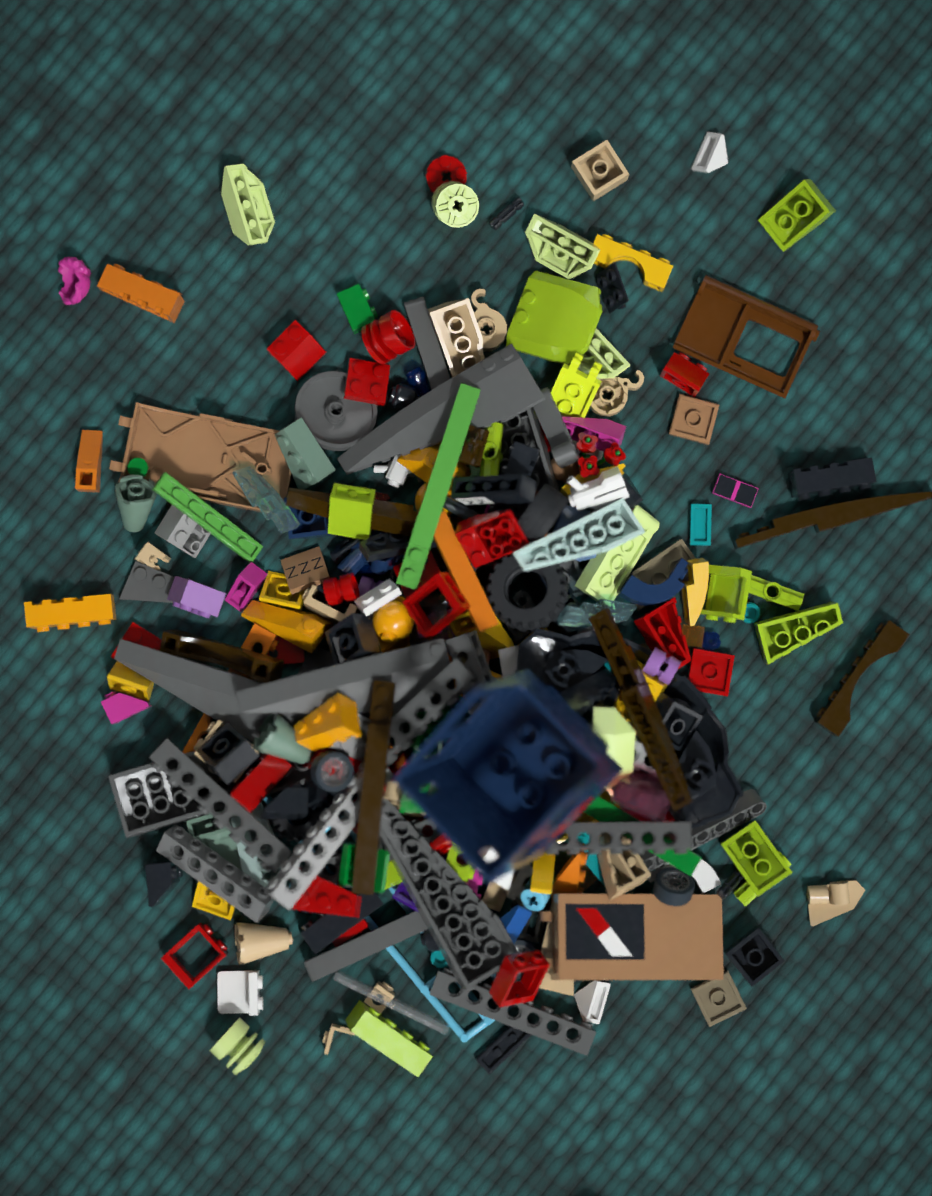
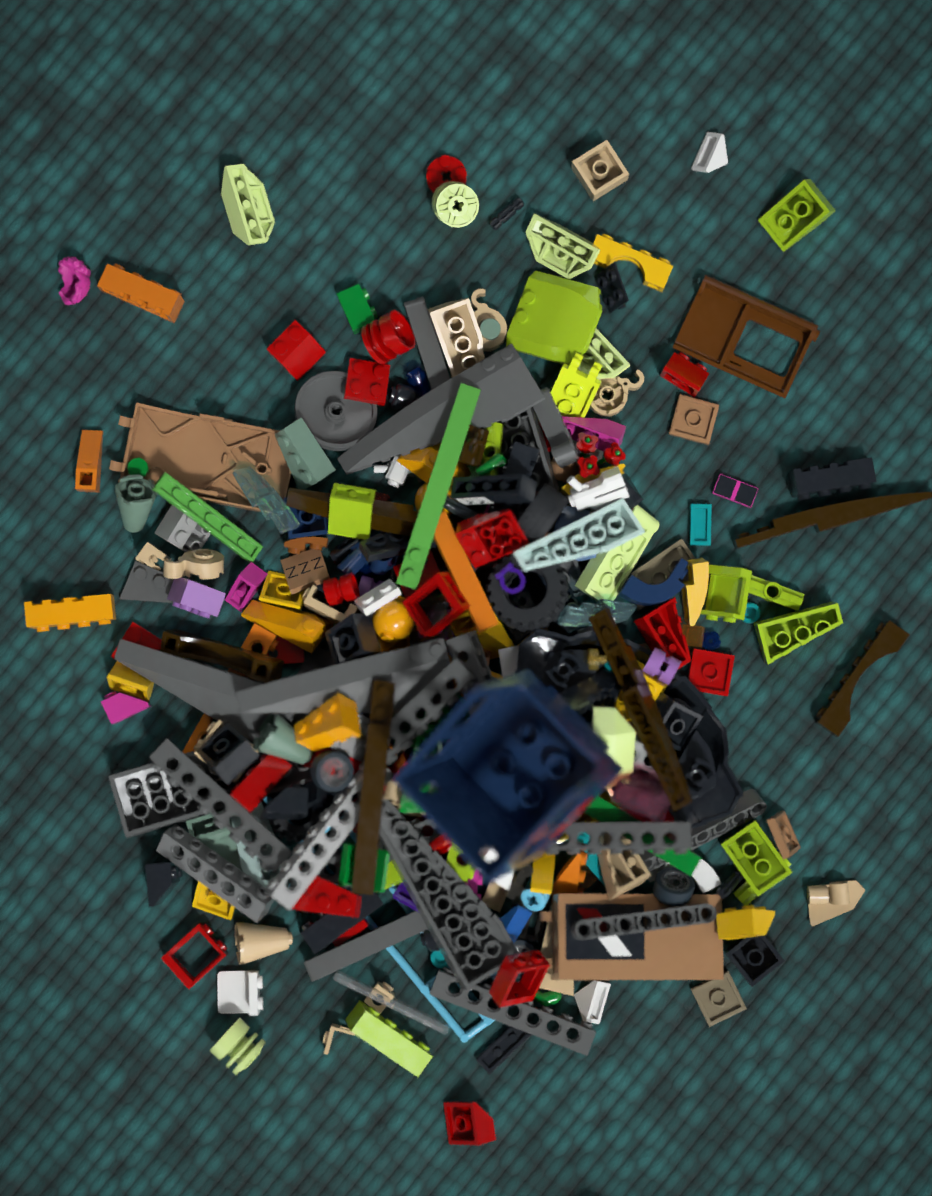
none -> tan piece [163,549,224,579]
none -> dark orange slope [284,537,329,555]
none -> red slope [443,1102,496,1145]
none -> green arm [476,453,507,476]
none -> sand green tile [480,318,501,340]
none -> dark purple piece [495,562,526,594]
none -> green arm [533,991,562,1006]
none -> dark grey beam [570,904,716,940]
none -> clear yellow tile [588,649,606,670]
none -> yellow slope [716,905,775,940]
none -> medium nougat tile [767,810,801,859]

